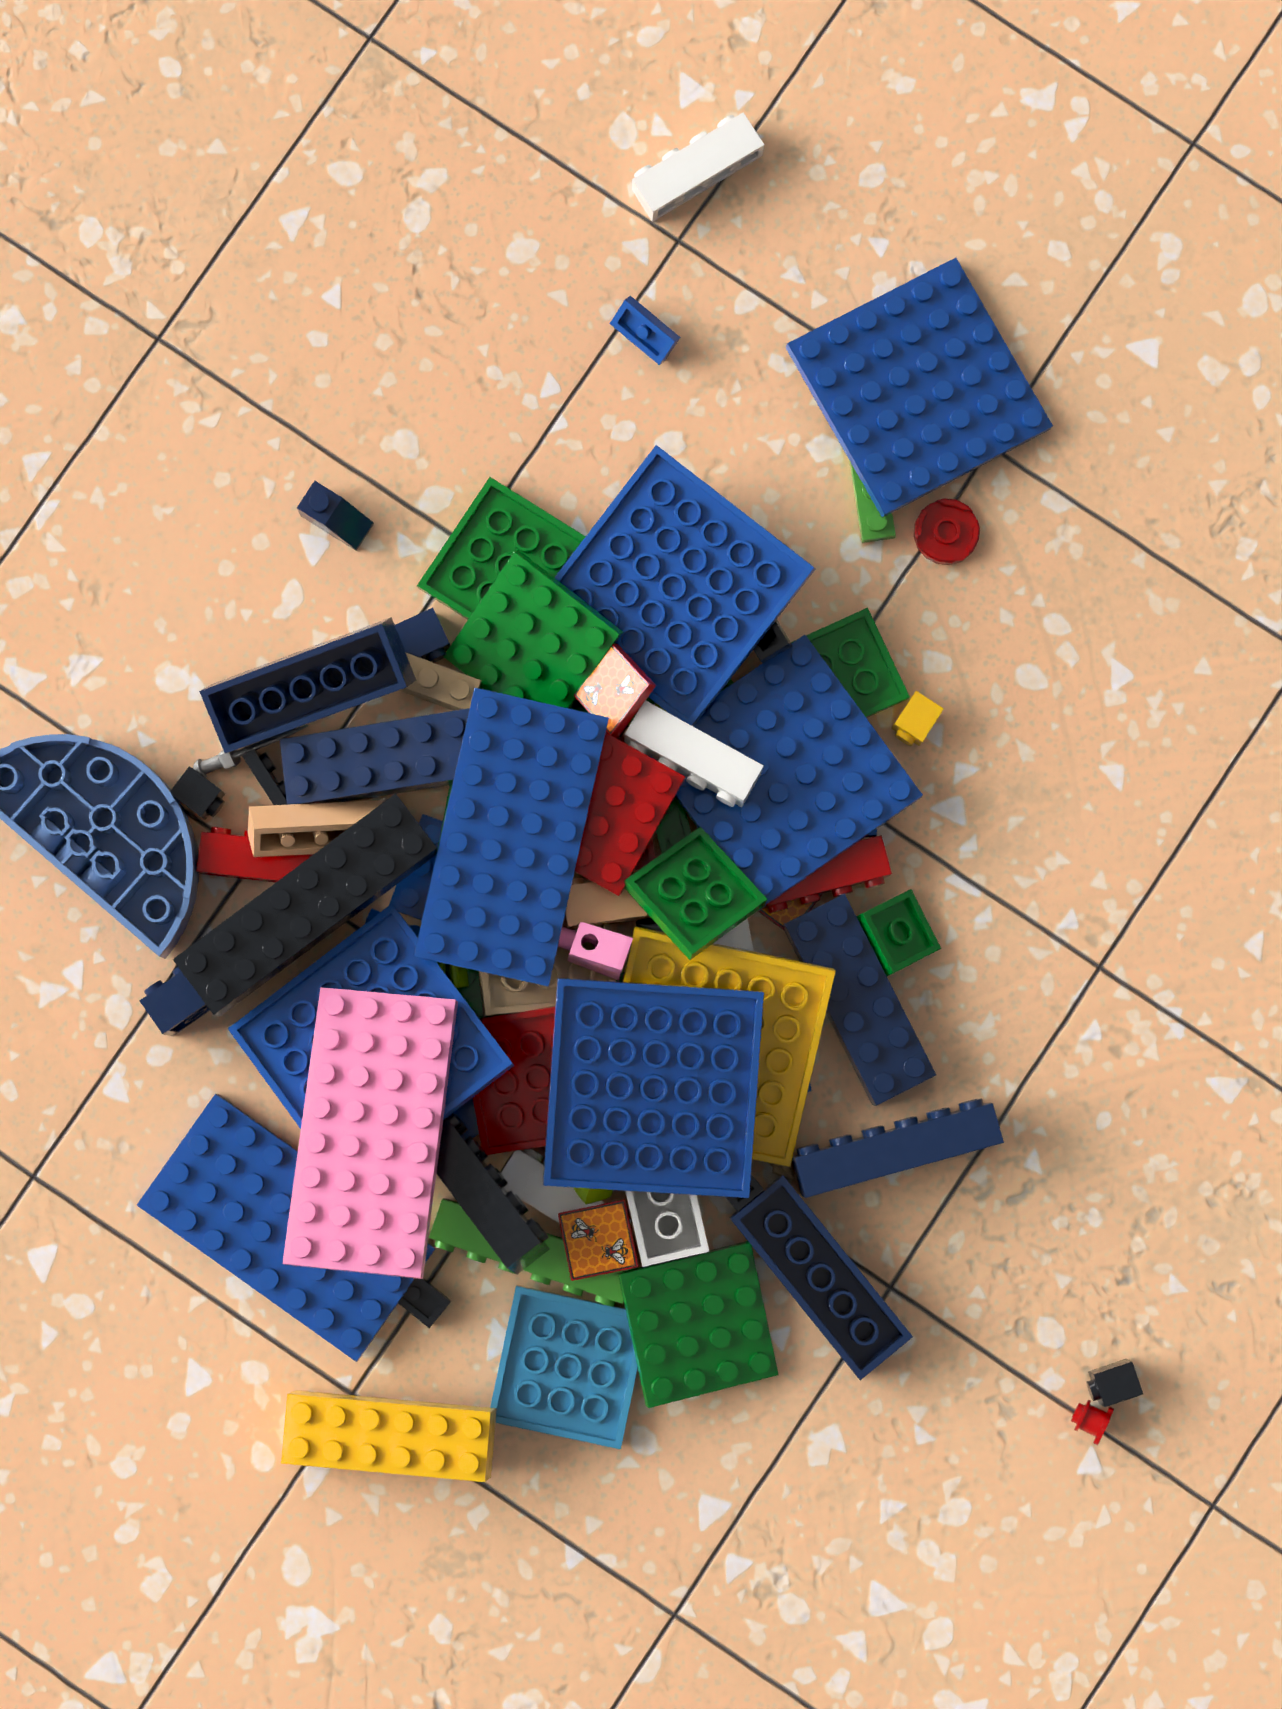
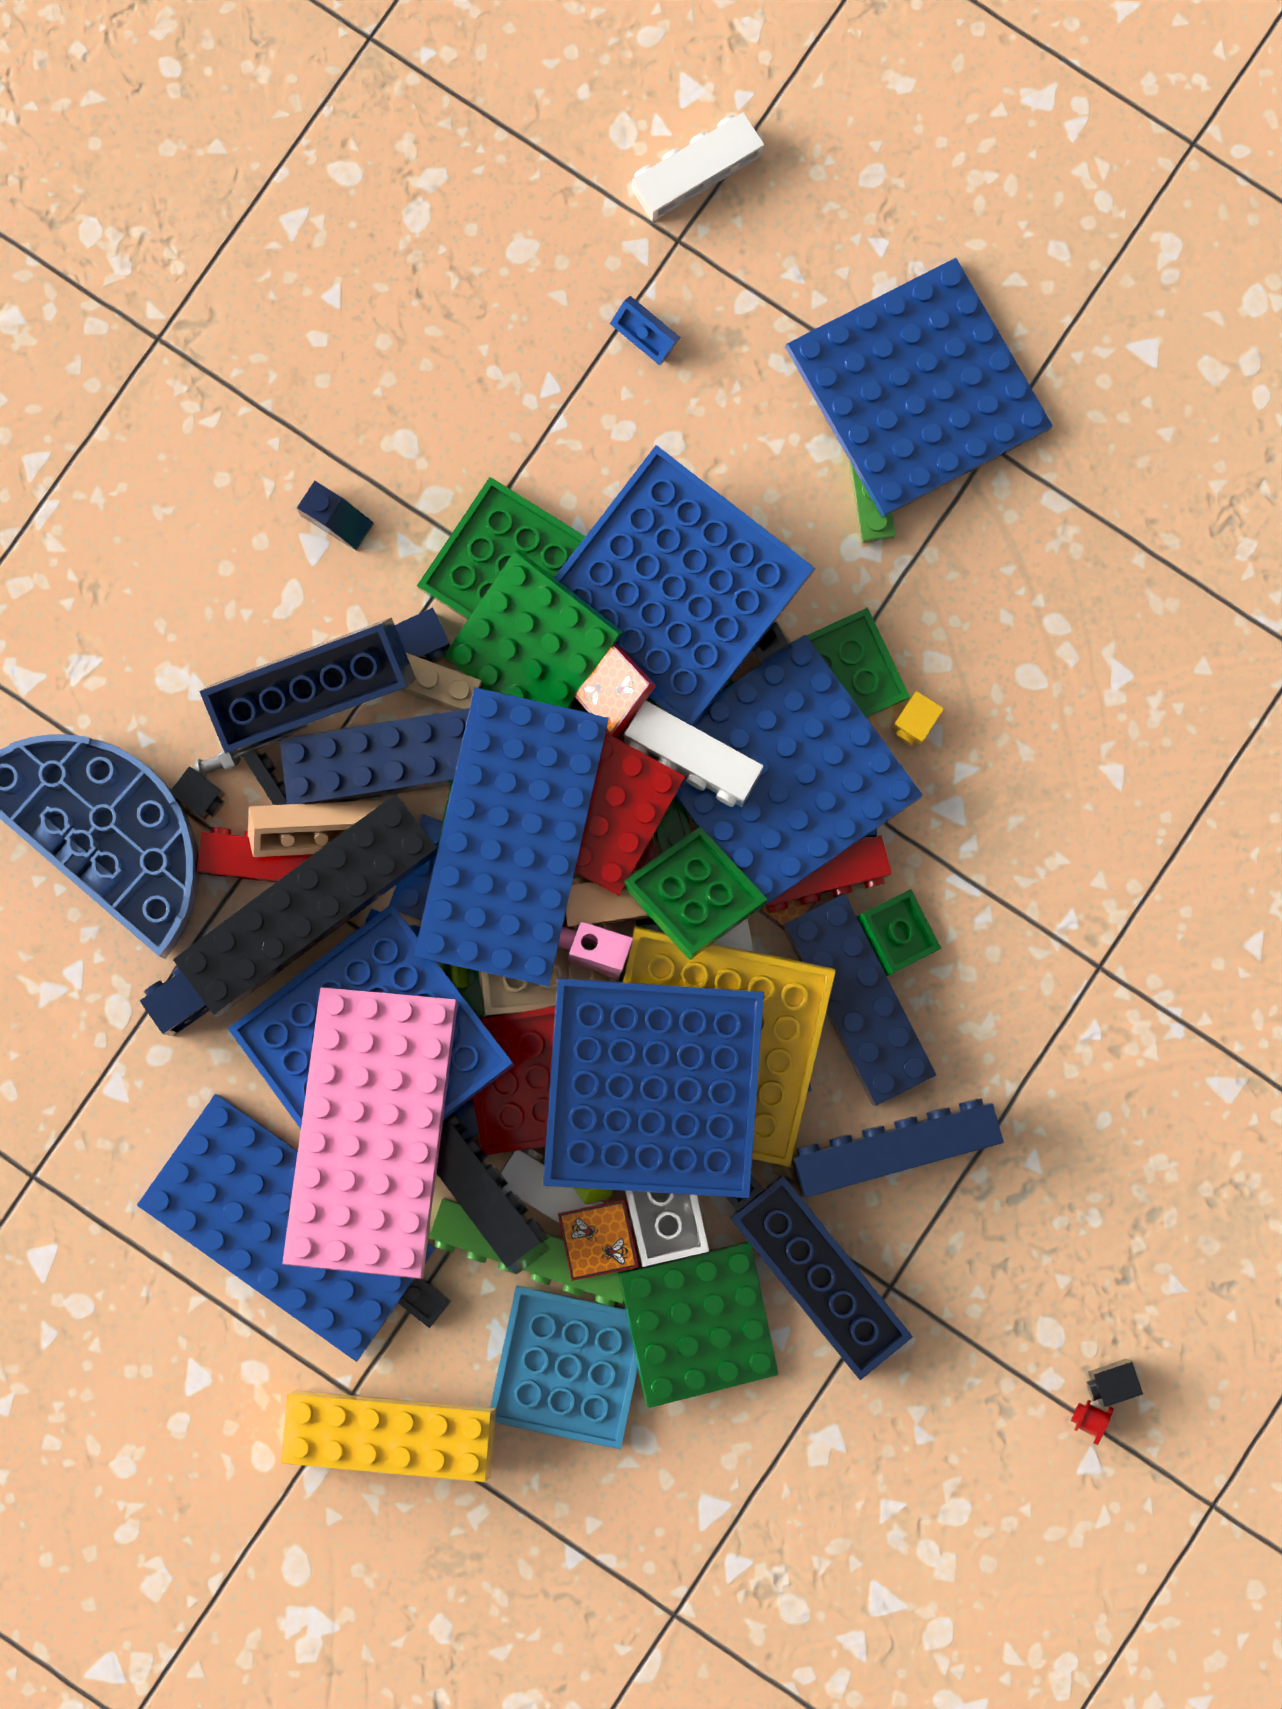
red tile [914,498,980,565] -> none

